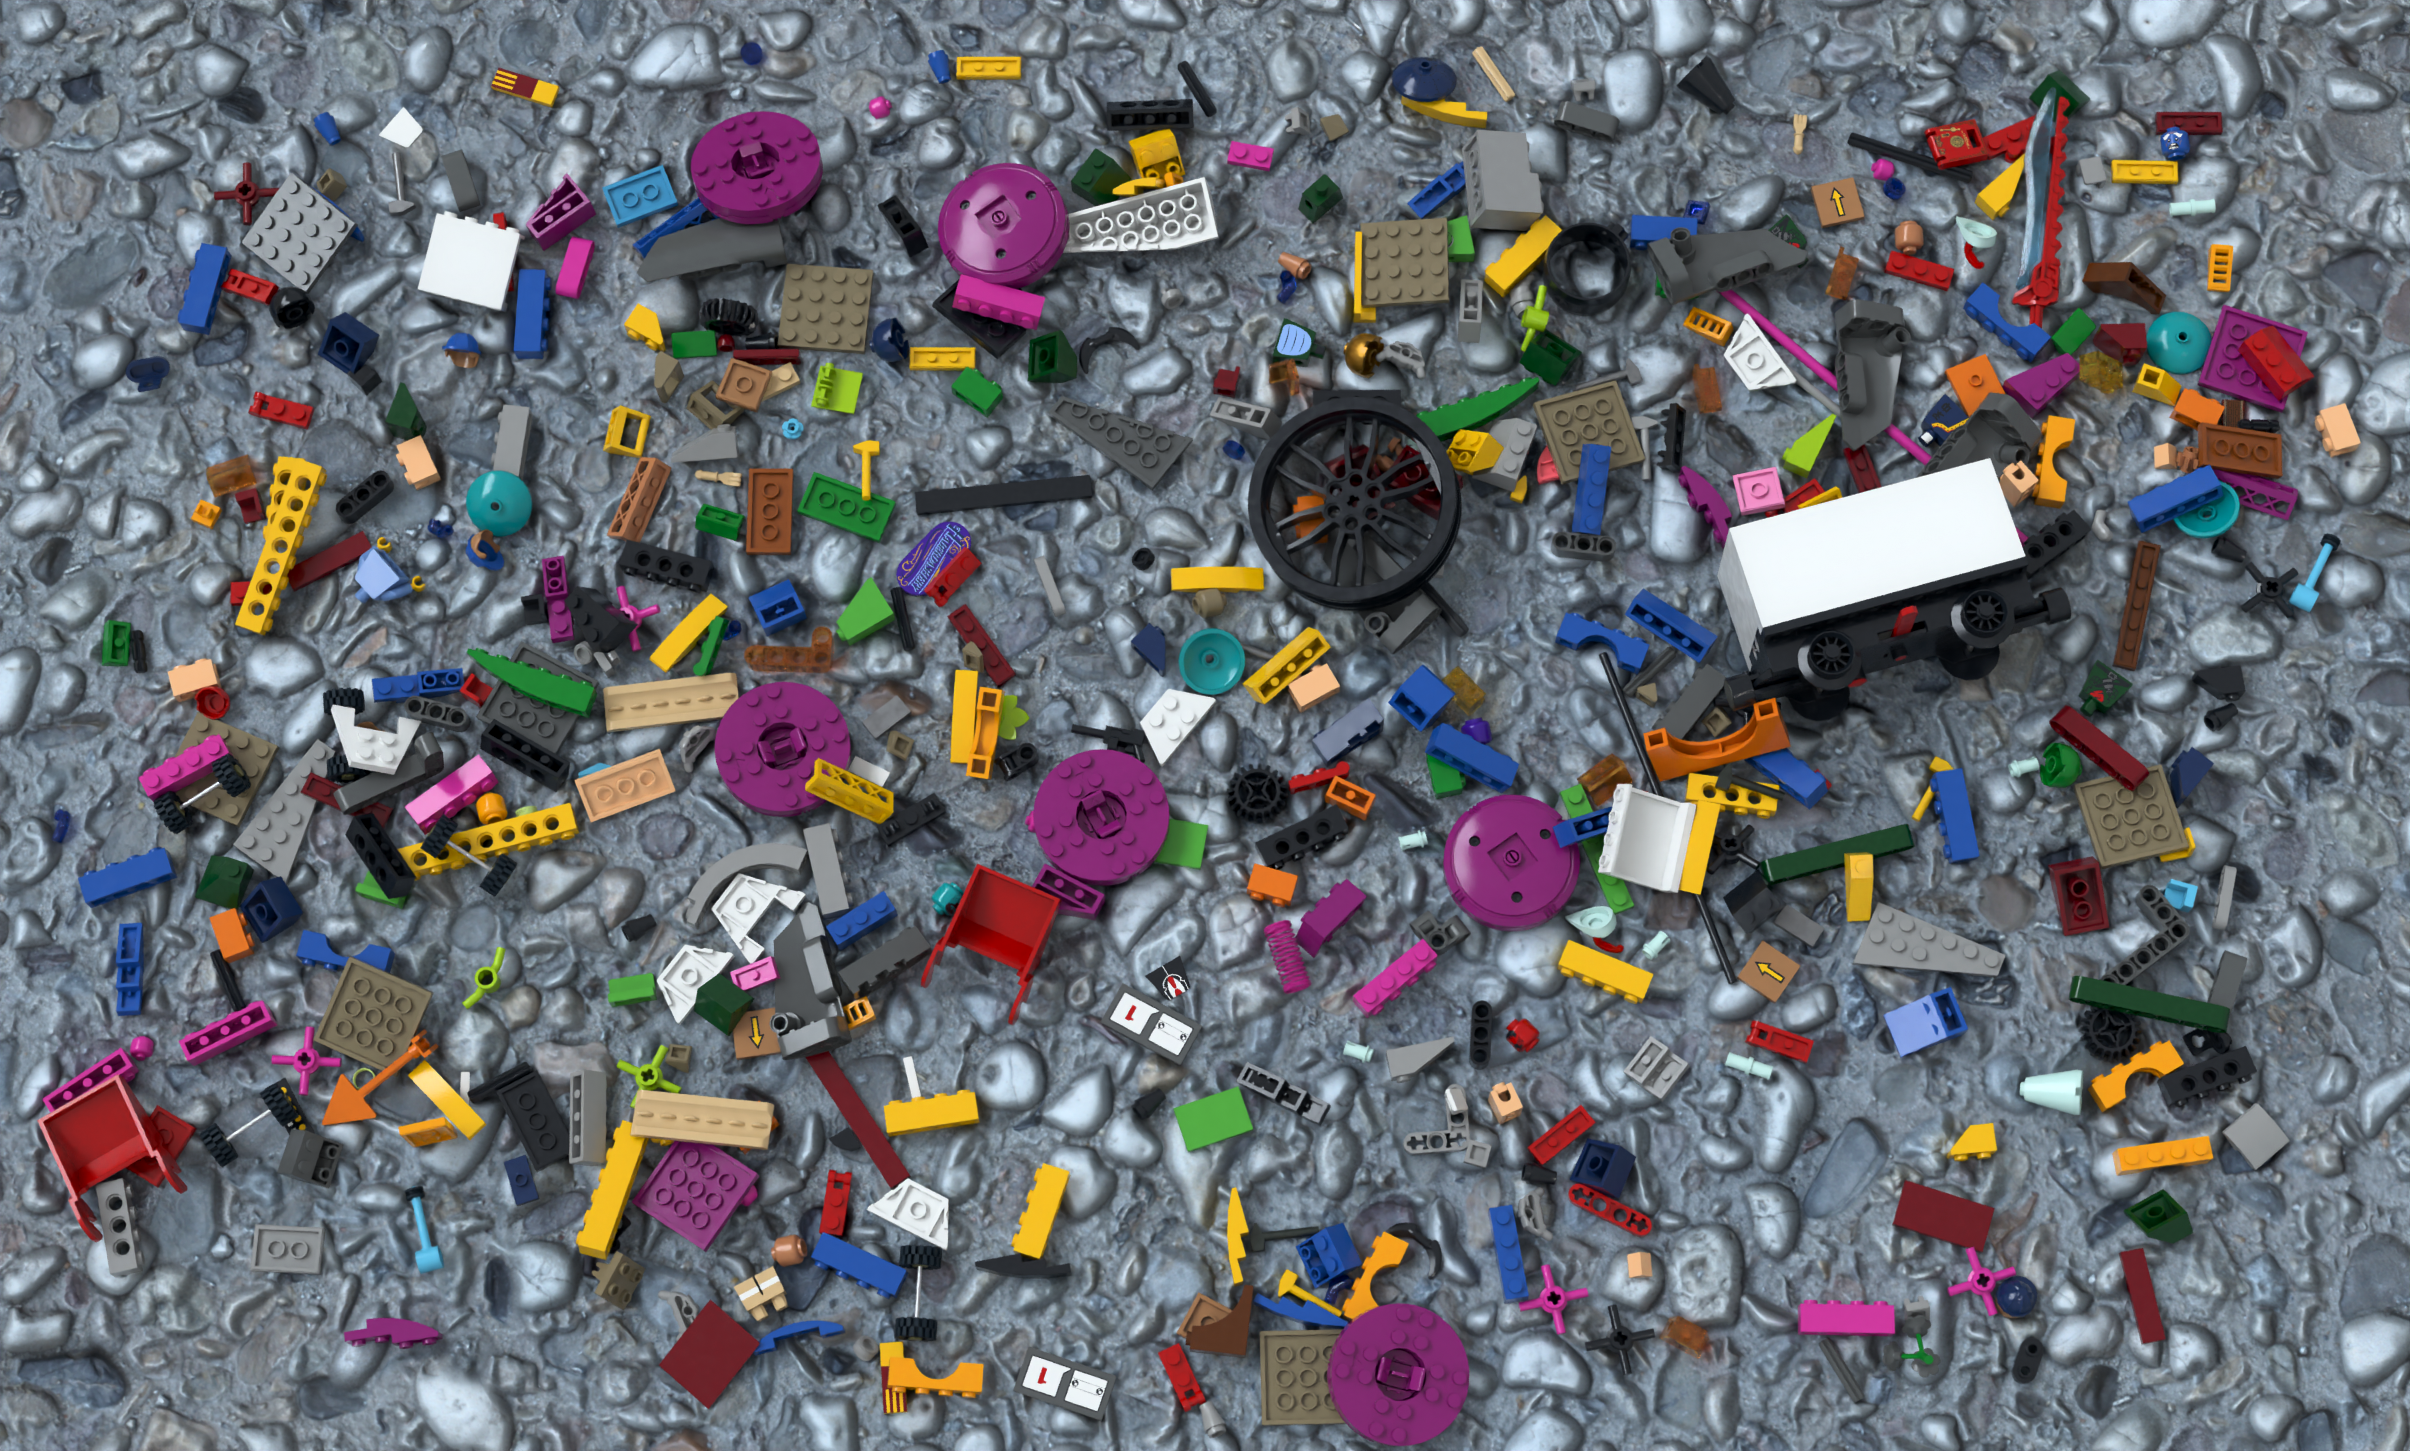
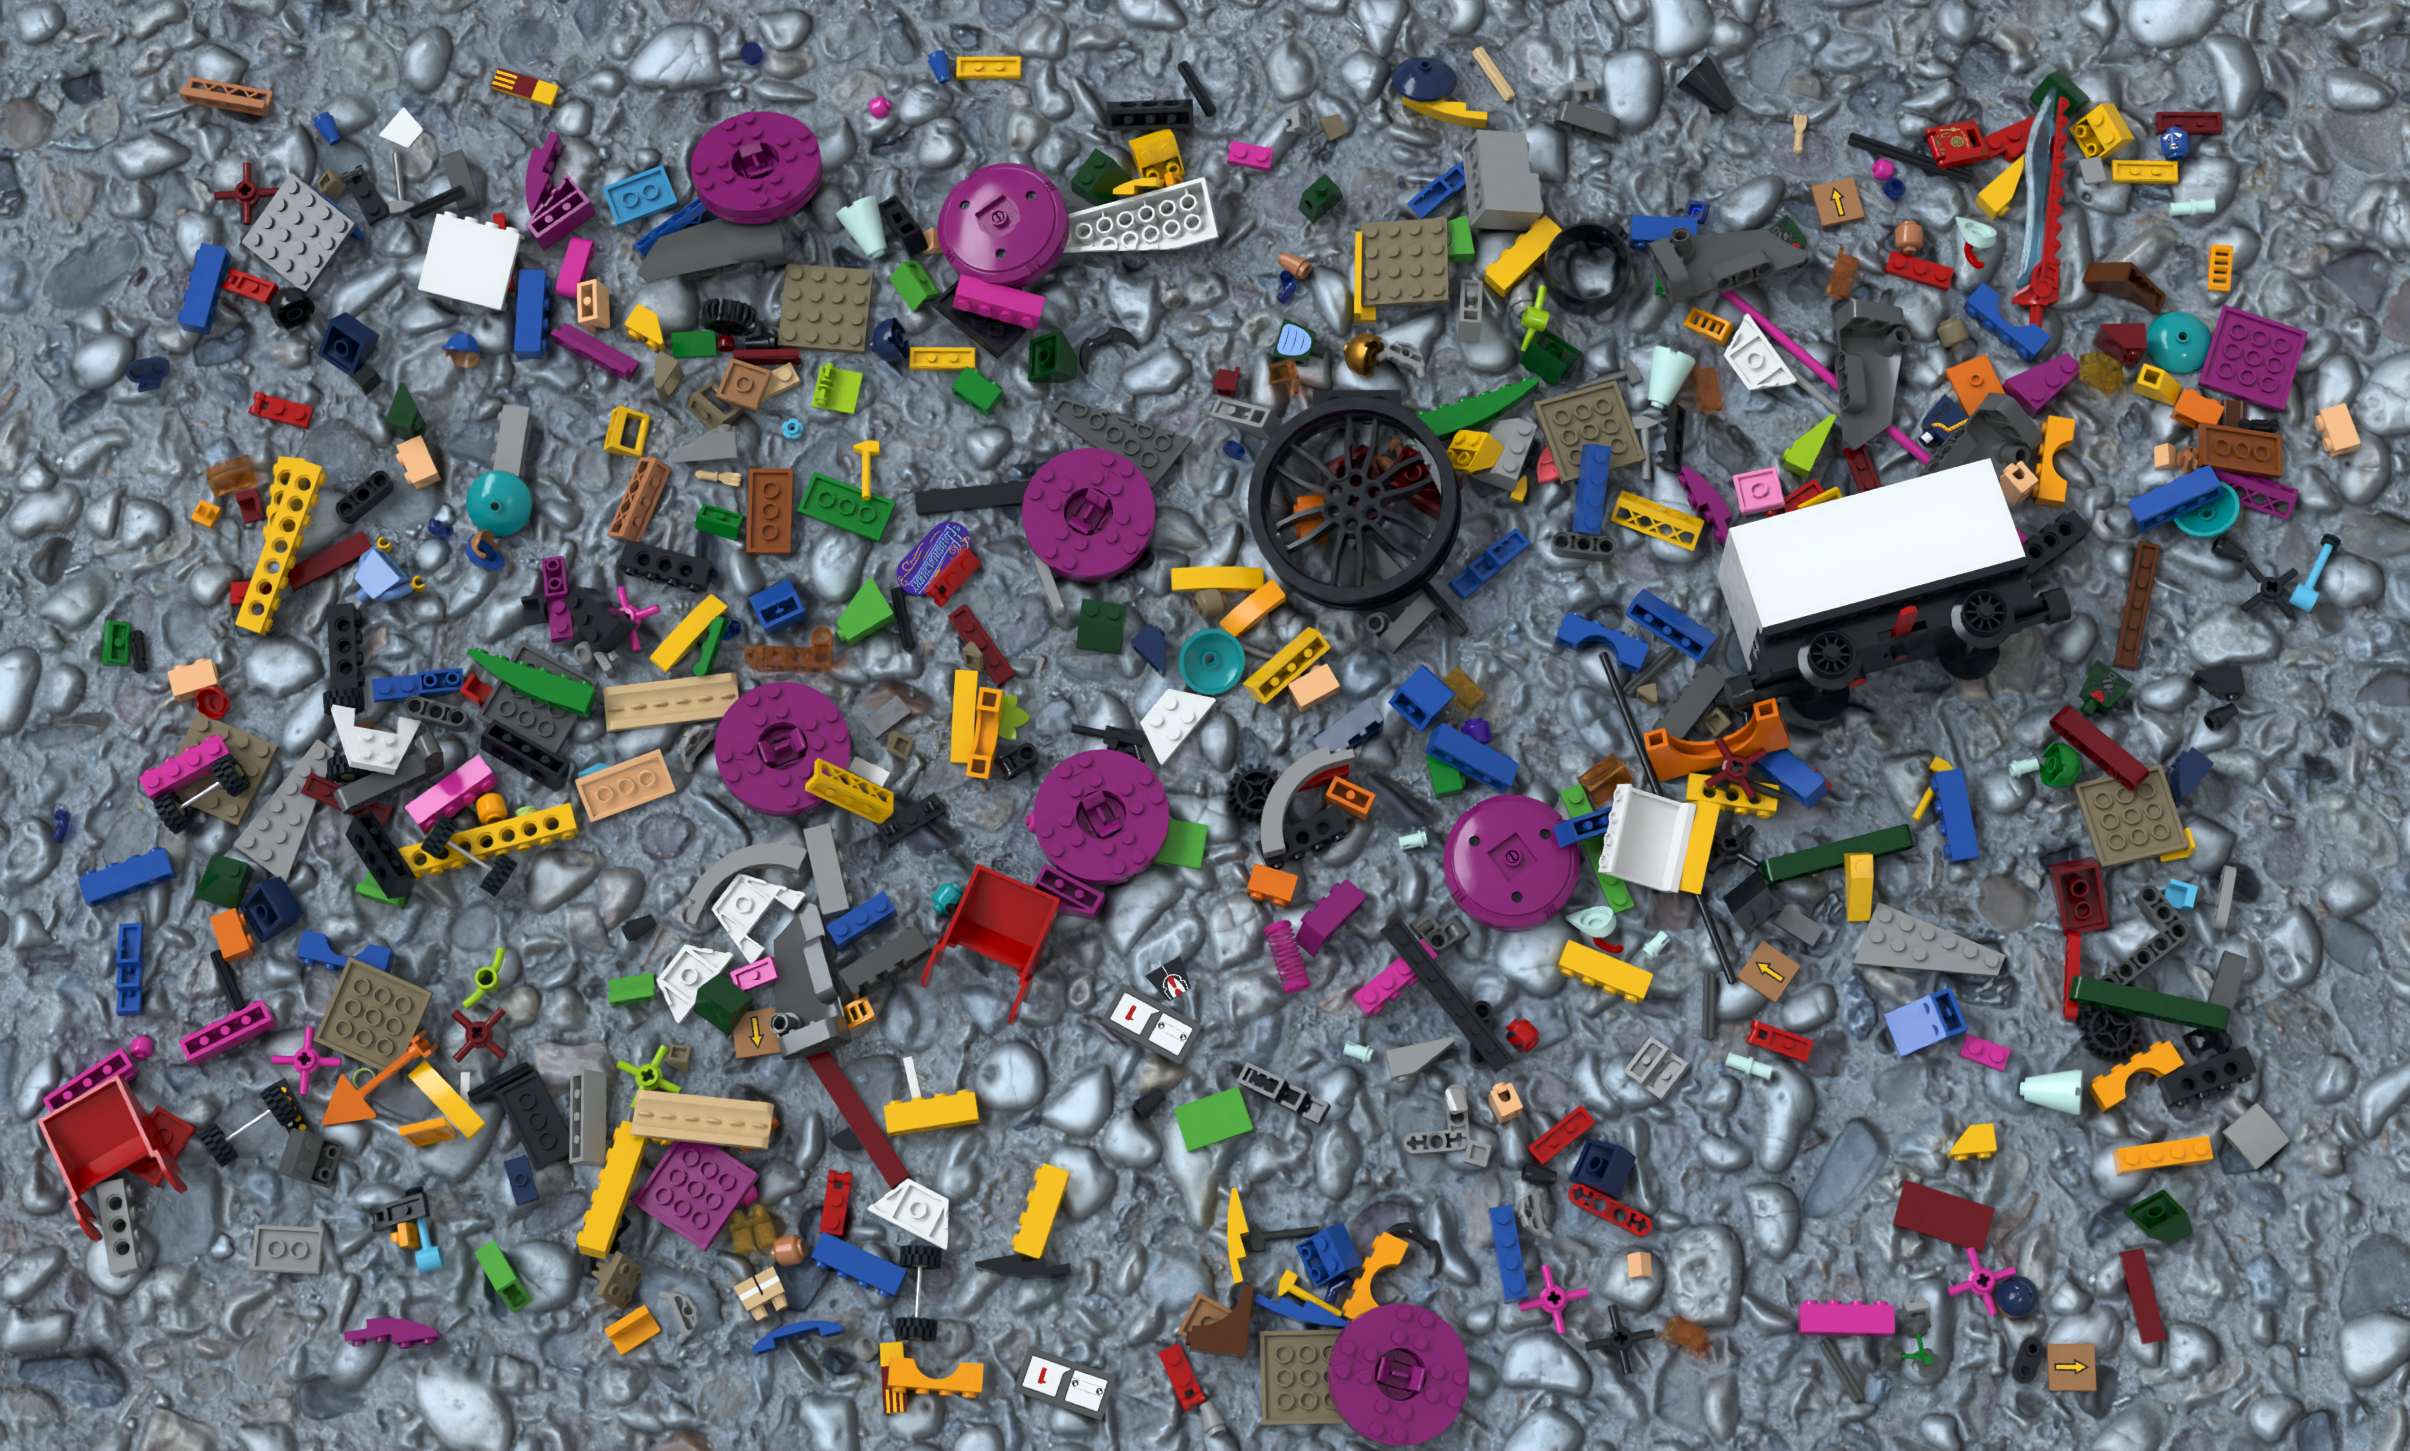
dark red sticker [659,1299,760,1409] -> none
green slope [2051,308,2096,355] -> none
red slope [2238,326,2314,401] -> none
none -> nougat fence [180,77,274,117]
none -> black brick [326,603,365,691]
none -> black plate [342,165,389,226]
none -> black plate [369,1193,430,1232]
none -> light orange tile [390,1222,420,1249]
none -> black axle [409,185,466,219]
none -> dark red bar [451,1007,507,1063]
none -> bright green slope [474,1240,533,1313]
none -> magenta slope [525,131,563,216]
none -> magenta fence [551,322,640,382]
none -> light nougat brick [577,279,610,333]
none -> light orange panel [604,1305,661,1355]
none -> clear yellow hips [729,1204,778,1256]
none -> light aqua cone [836,196,887,259]
none -> bright green panel [890,260,940,311]
none -> light nougat slope [923,227,943,254]
none -> magenta piece [1022,448,1156,581]
none -> dark green slope [1076,599,1127,655]
none -> light orange slope [1219,579,1286,638]
none -> light grey arch [1260,746,1355,859]
none -> black tile [1380,916,1514,1074]
none -> blue slope [1448,528,1531,601]
none -> yellow fence [1610,490,1705,551]
none -> light aqua cone [1648,346,1695,410]
none -> dark grey axle [1702,973,1716,1040]
none -> dark red bar [1704,737,1767,800]
none -> dark tan head [1937,316,1970,350]
none -> dark pink plate [1959,1034,2011,1072]
none -> medium nougat tile [2046,1344,2097,1392]
none -> red beam [2063,932,2081,1020]
none -> yellow slope [2069,103,2135,160]

